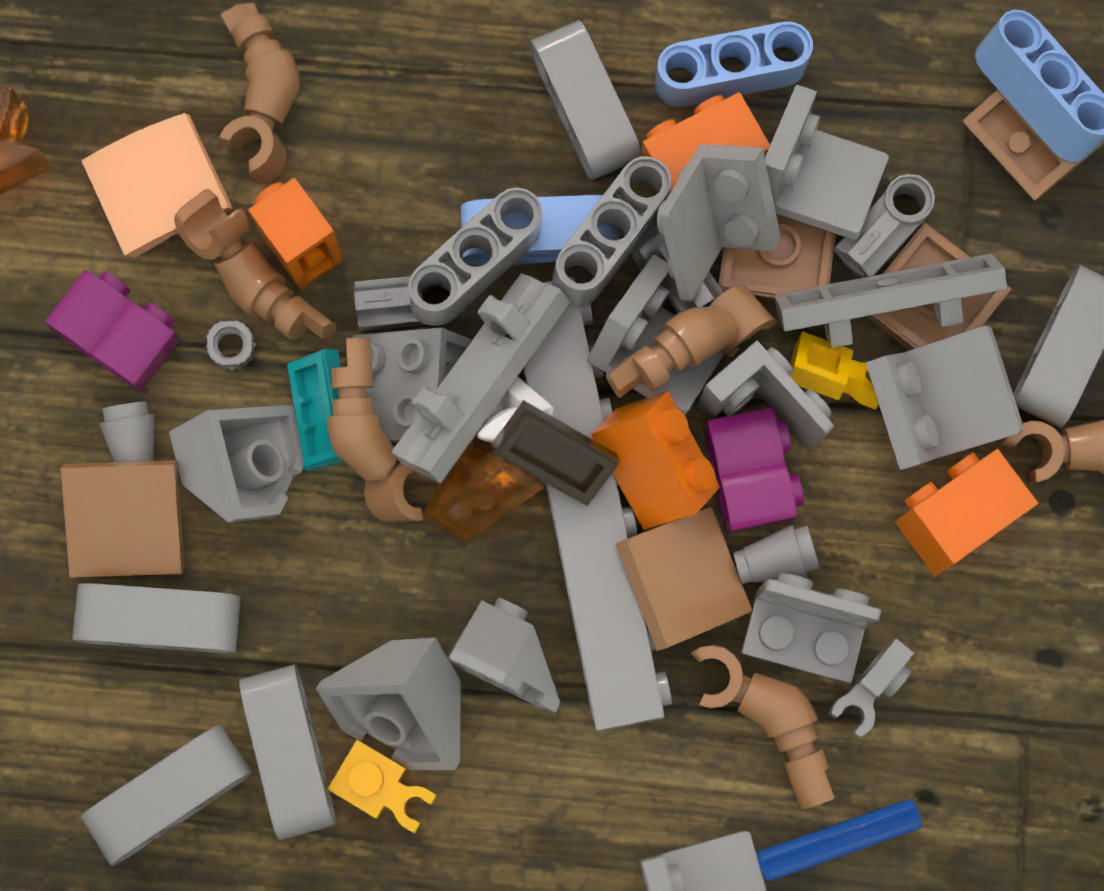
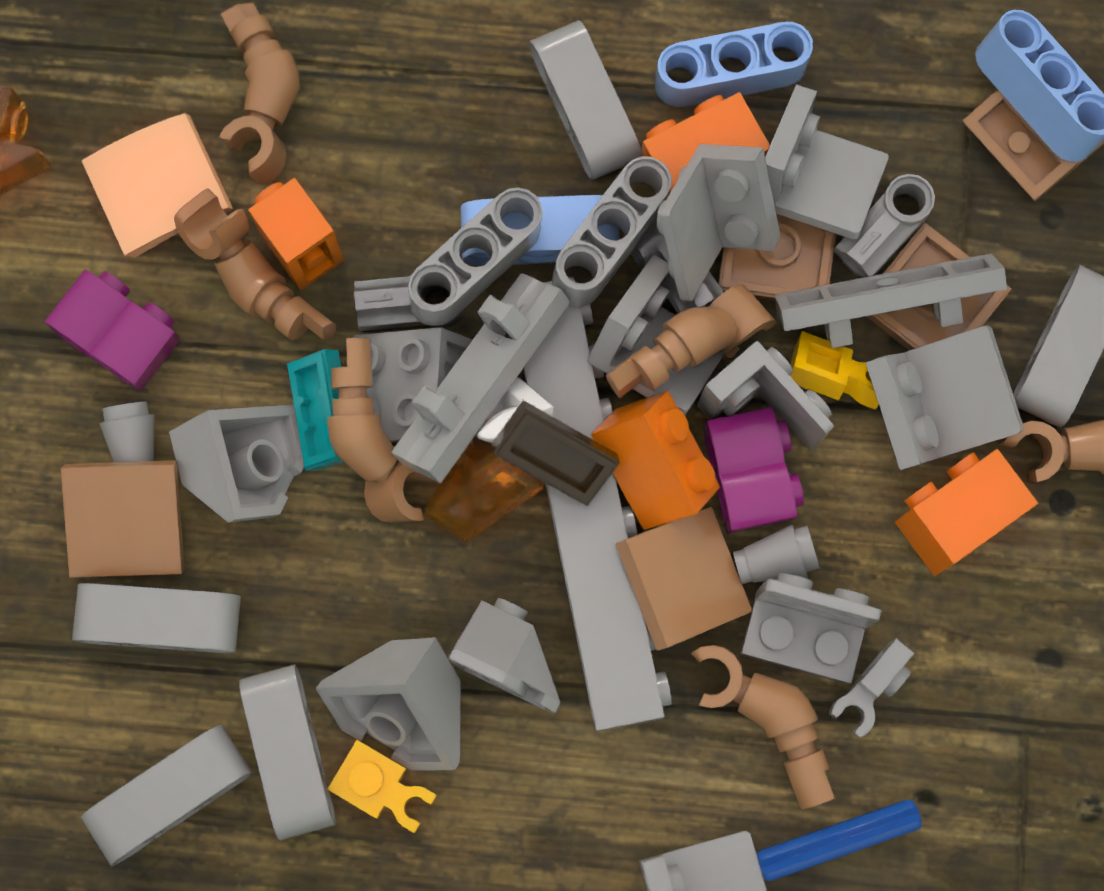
light grey axle [206,320,256,371] -> none

